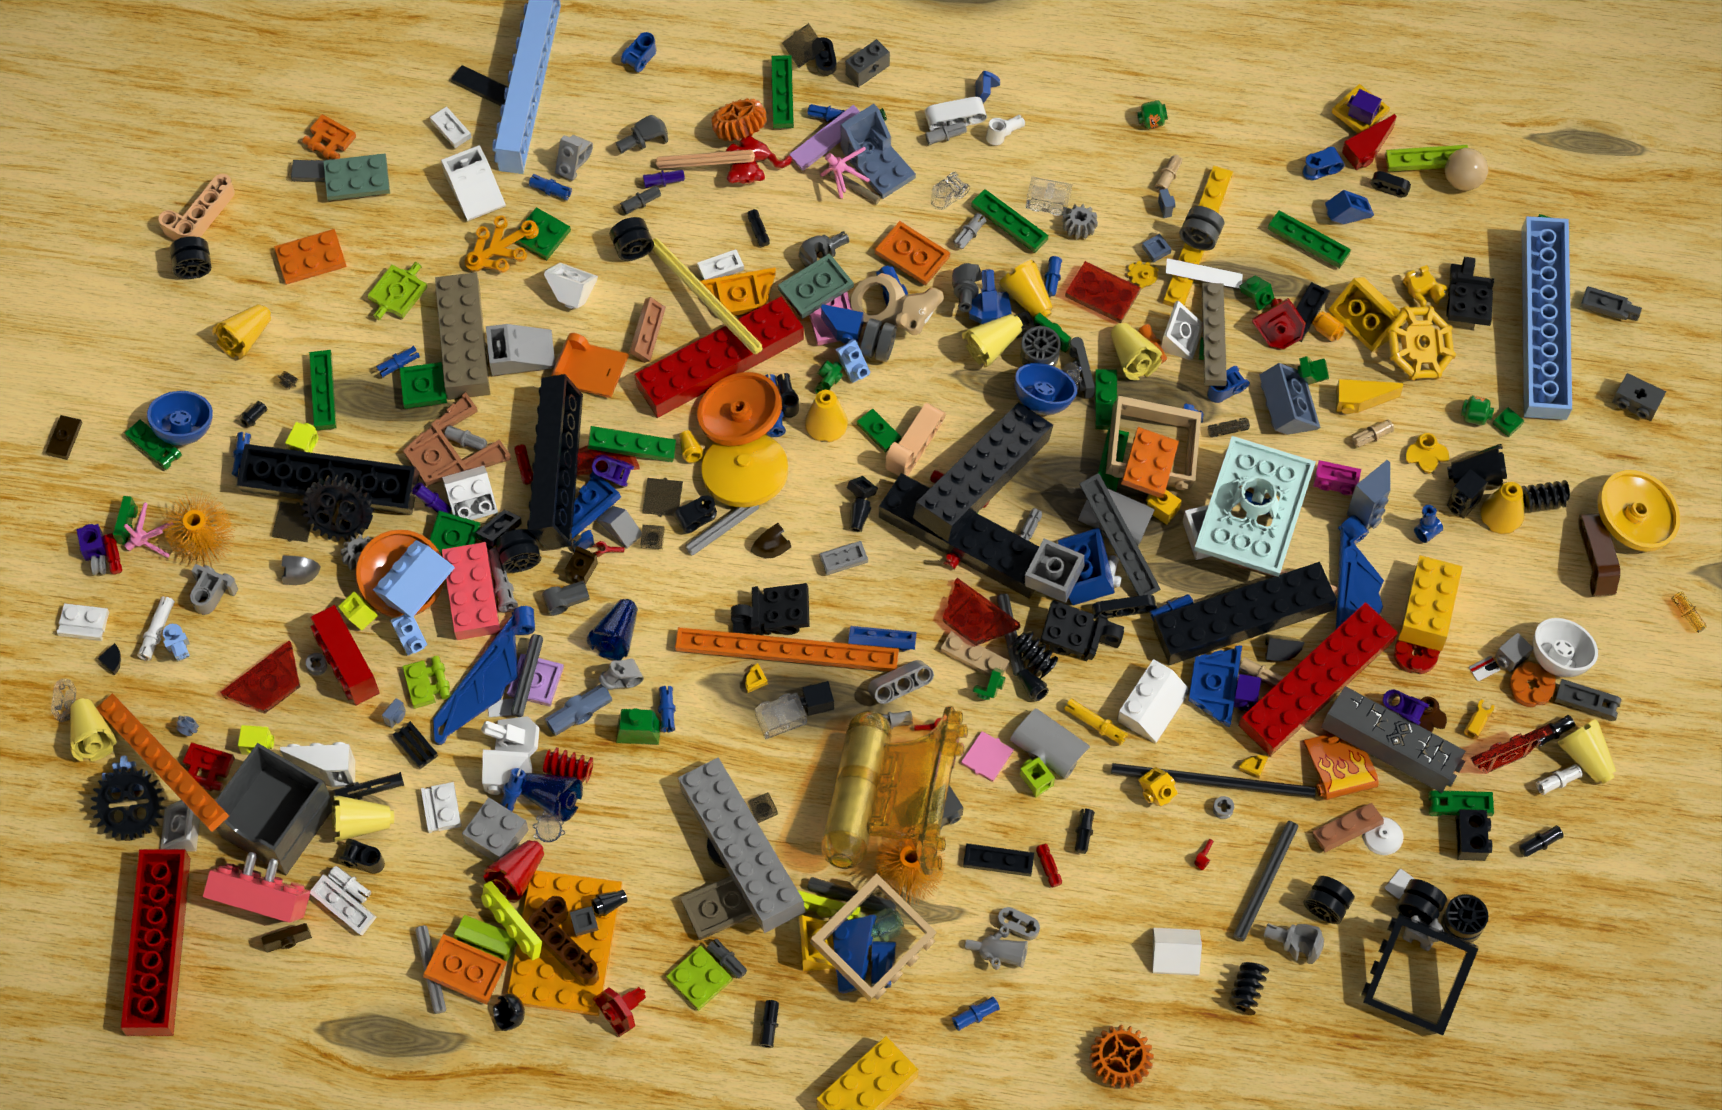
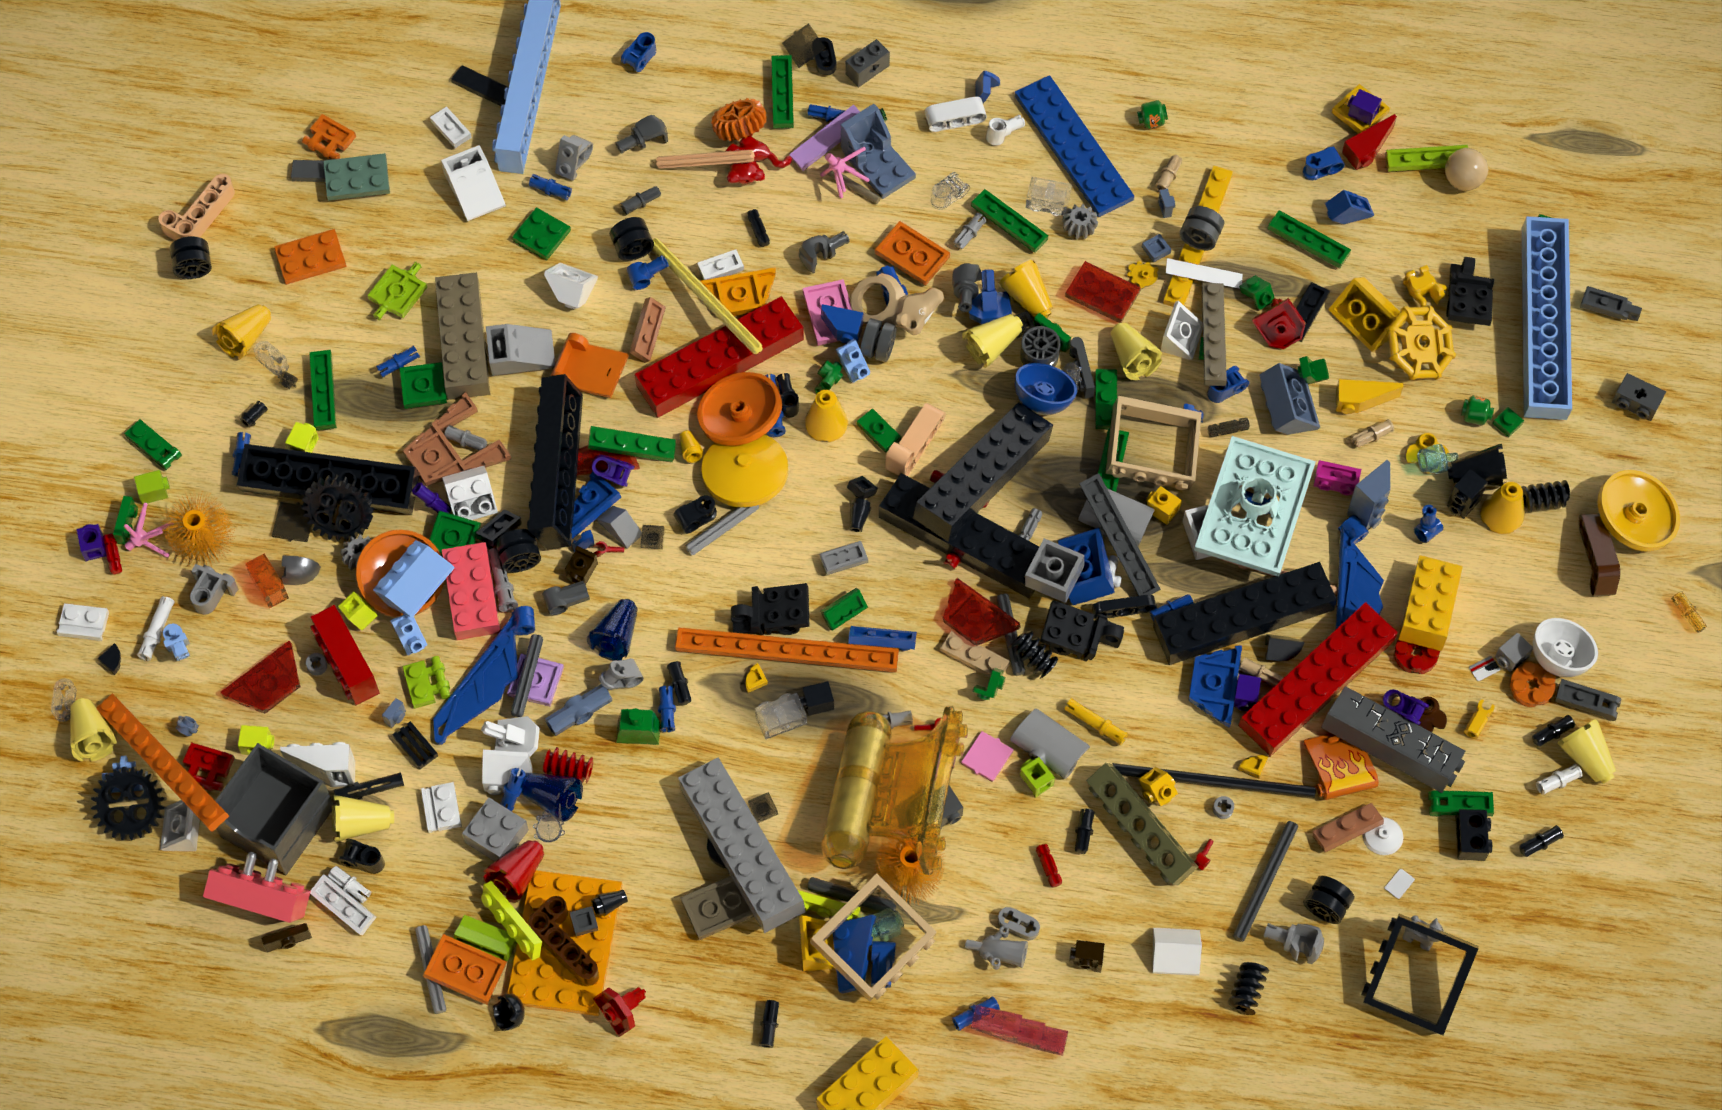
dark brown plate [46,415,82,460] -> none
light grey bush [91,555,106,575] -> none
red brick [121,849,191,1036] -> none
blue piece [147,391,213,446] -> none
light orange plant [465,215,539,273] -> none
white sticker [488,698,514,717] -> none
red axle [514,444,533,485] -> none
clear smoke piece [642,478,683,517] -> none
dark purple axle [643,170,685,188] -> none
lime plate [666,945,732,1011] -> none
dark grey axle [707,939,747,979] -> none
dark brown brick [751,523,791,559] -> none
sand green plate [778,253,854,319] -> none
light grey beam [868,660,934,704] -> none
light grey axle [925,122,967,145] -> none
black tile [963,843,1034,877] -> none
black cone [1017,669,1049,701] -> none
blue axle [1044,256,1062,297] -> none
orange gear [1090,1024,1154,1089] -> none
white slope [1117,659,1190,744] -> none
orange plate [1121,427,1179,498] -> none
orange axle [1138,324,1167,364] -> none
light orange brick [1313,311,1345,341] -> none
black beam [1370,171,1411,197] -> none
black wheel [1396,879,1447,924] -> none
black wheel [1441,894,1489,943] -> none
clear red wing [1471,725,1552,774] -> none
none -> lime brick [134,470,170,504]
none -> clear orange brick [245,553,289,609]
none -> clear beam [253,341,289,375]
none -> blue pin [627,255,669,290]
none -> black axle [667,661,692,705]
none -> green plate [820,588,868,631]
none -> clear pink slope [971,1005,1068,1056]
none -> blue plate [1015,75,1135,217]
none -> dark brown brick [1070,940,1105,973]
none -> olive brick [1086,763,1198,885]
none -> clear light blue piece [1417,444,1459,474]

